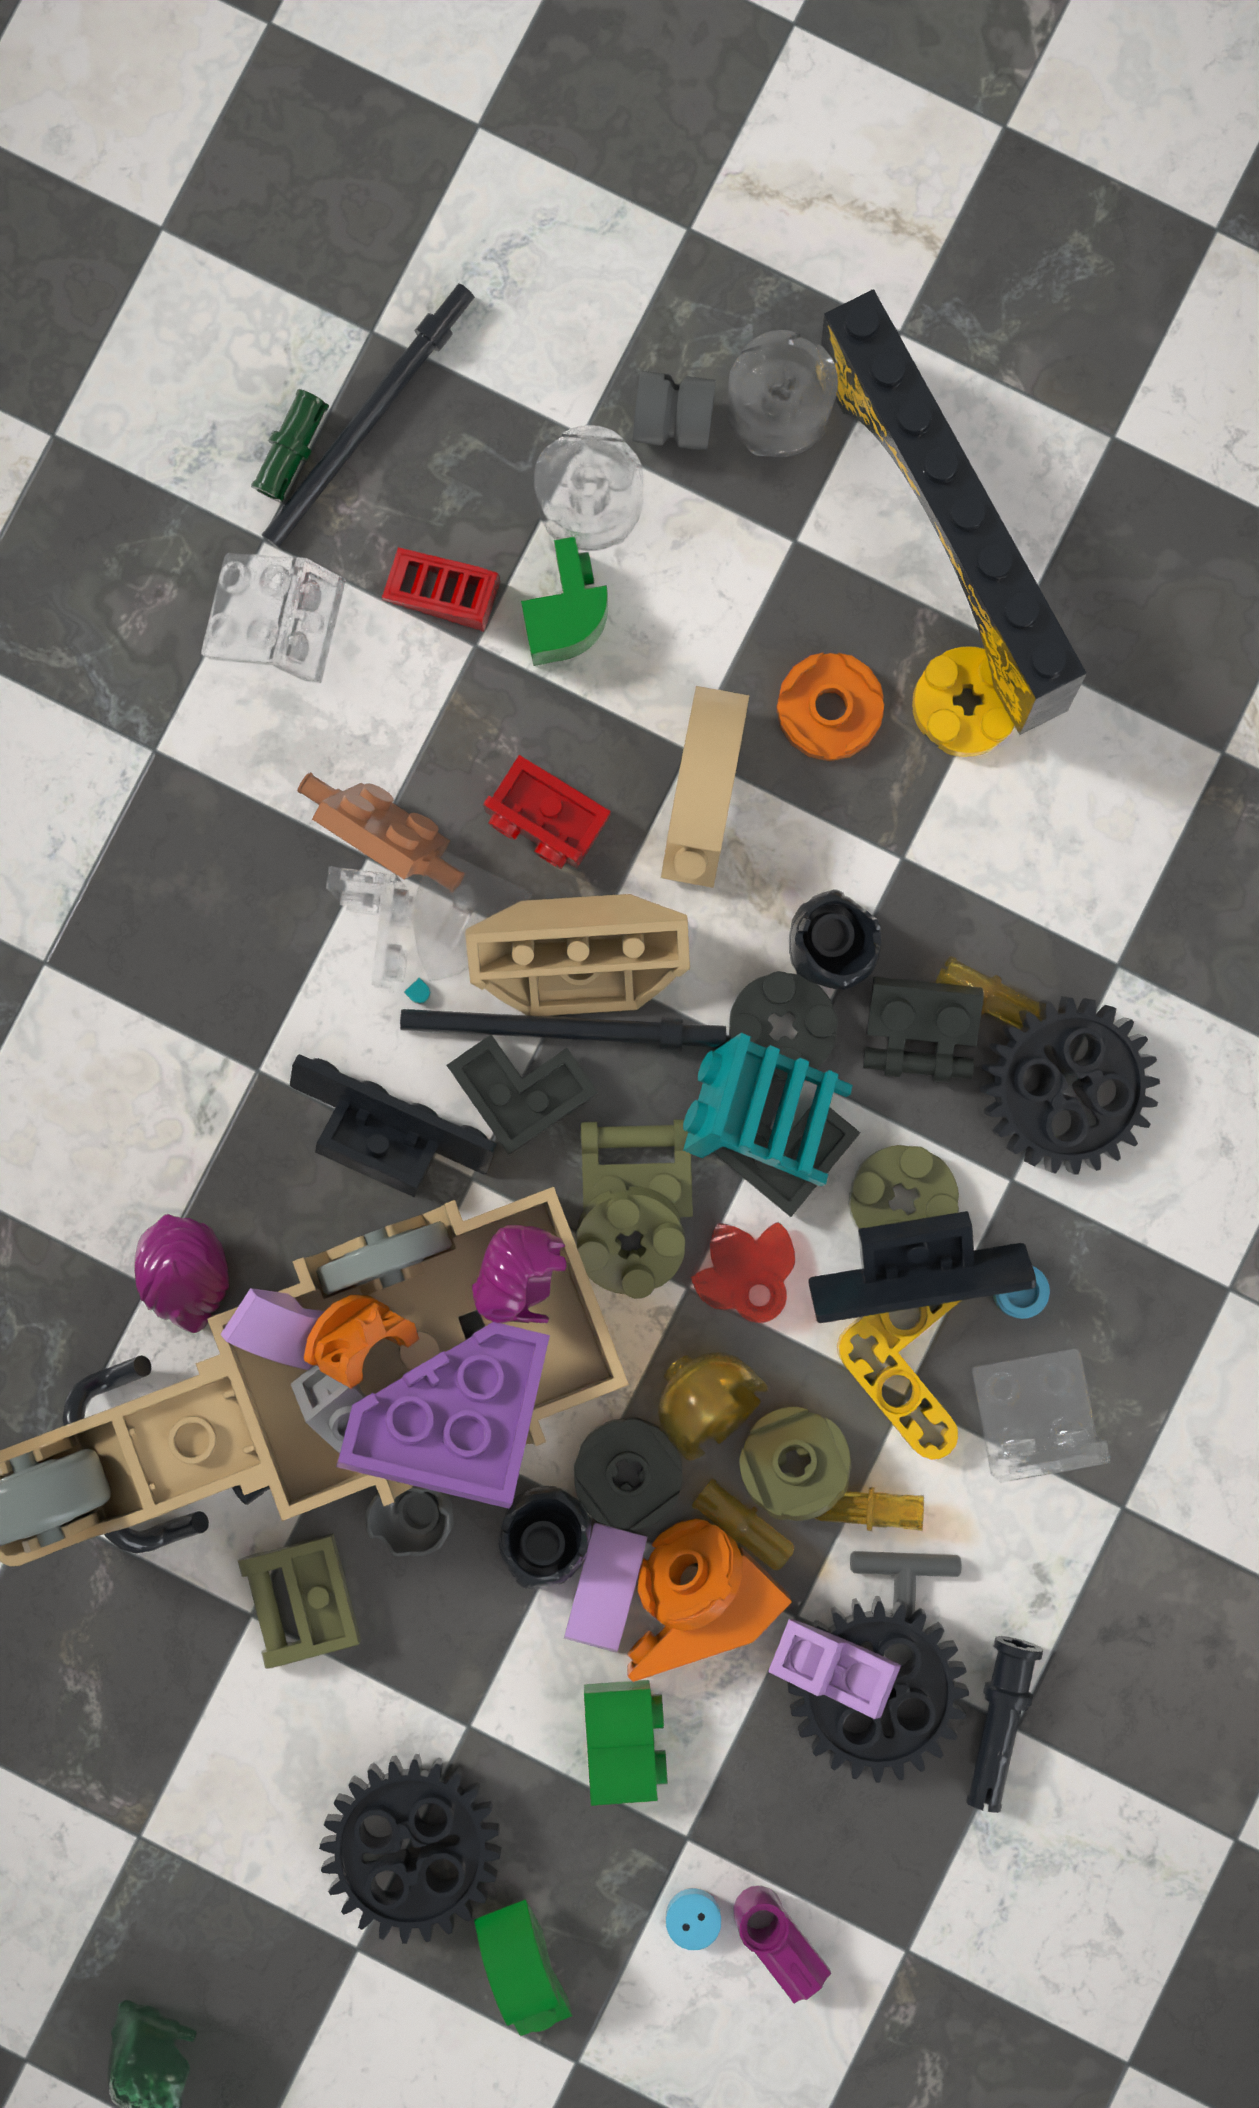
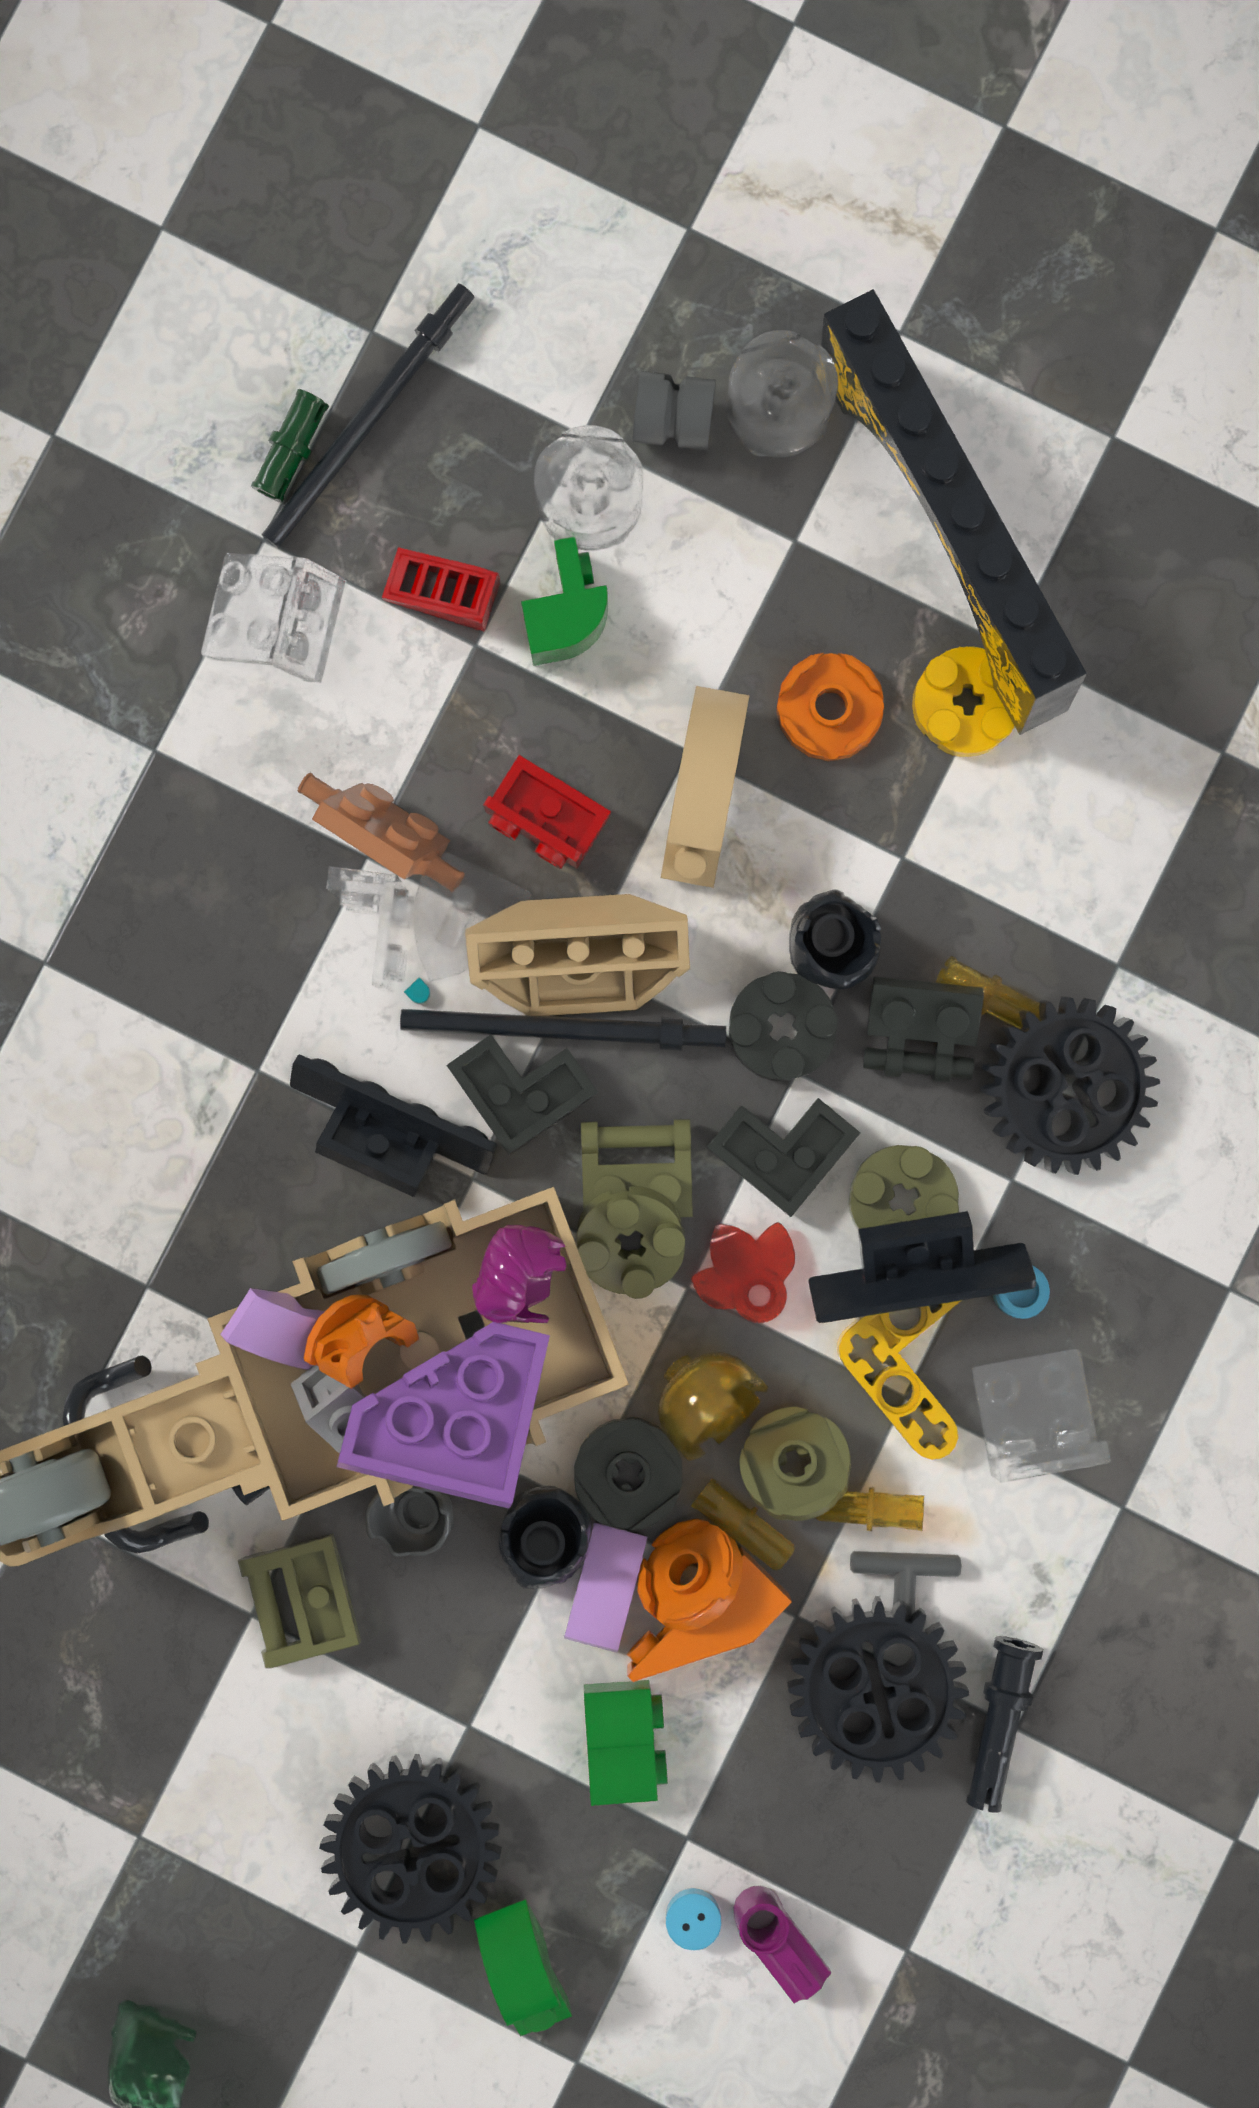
magenta hair [134,1214,229,1333] -> none
teal plate [683,1033,853,1187] -> none
lavender slope [768,1619,901,1719] -> none

